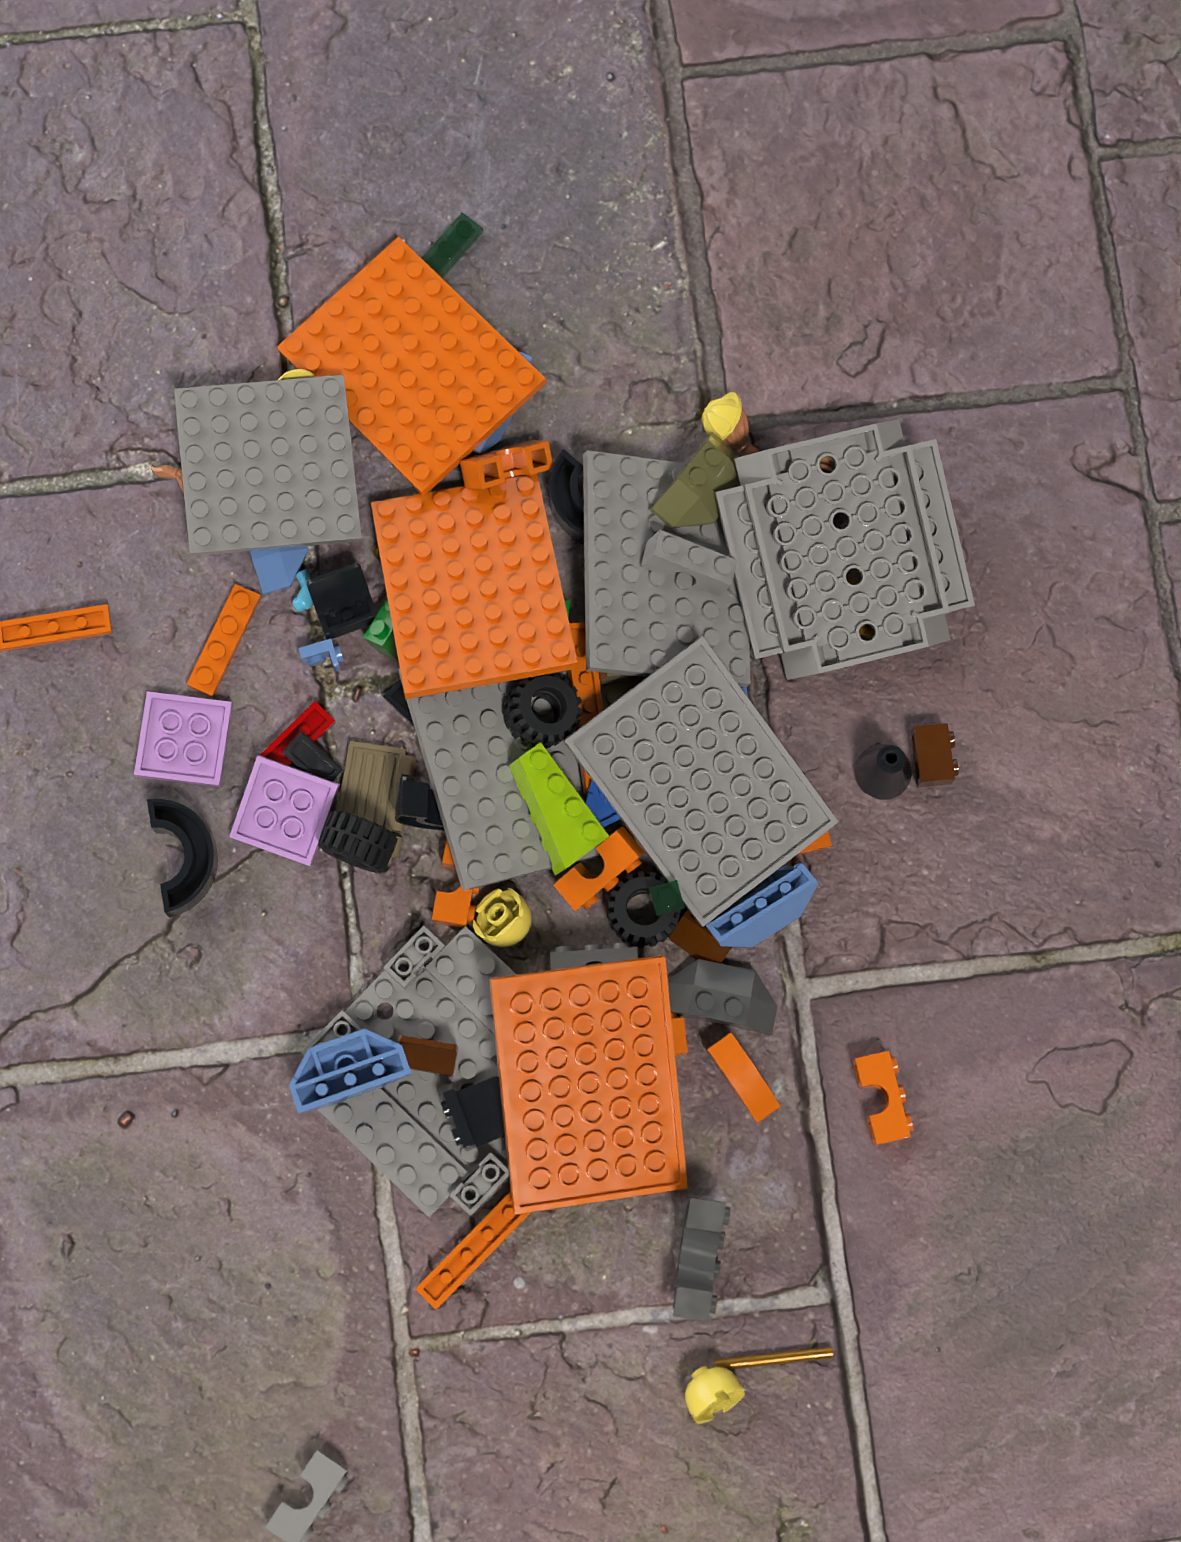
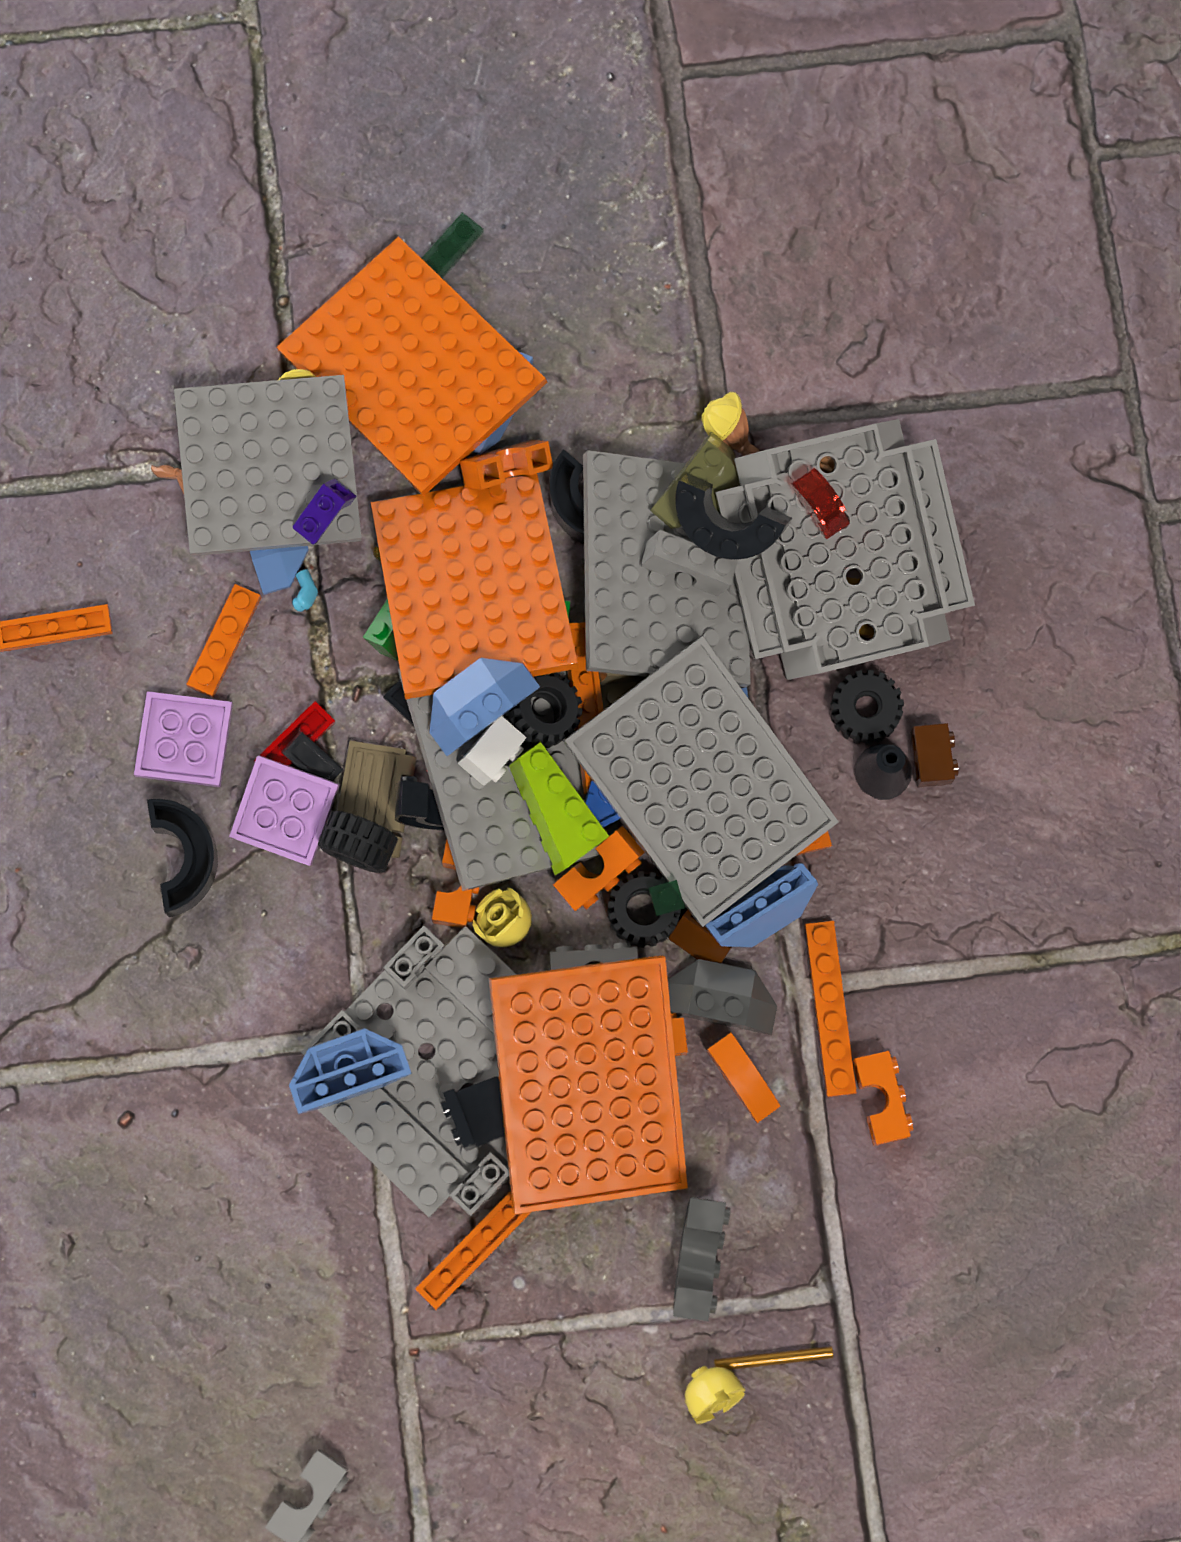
medium blue bracket [298,639,344,672] -> none
black bracket [306,563,378,640] -> none
reddish brown panel [398,1035,458,1077] -> none
none -> dark purple bracket [293,478,357,544]
none -> medium blue wedge [430,658,541,756]
none -> white brick [458,716,527,786]
none -> black brick [675,473,792,560]
none -> clear red brick [791,468,850,540]
none -> orange plate [804,921,857,1097]
none -> black tyre [830,670,904,745]

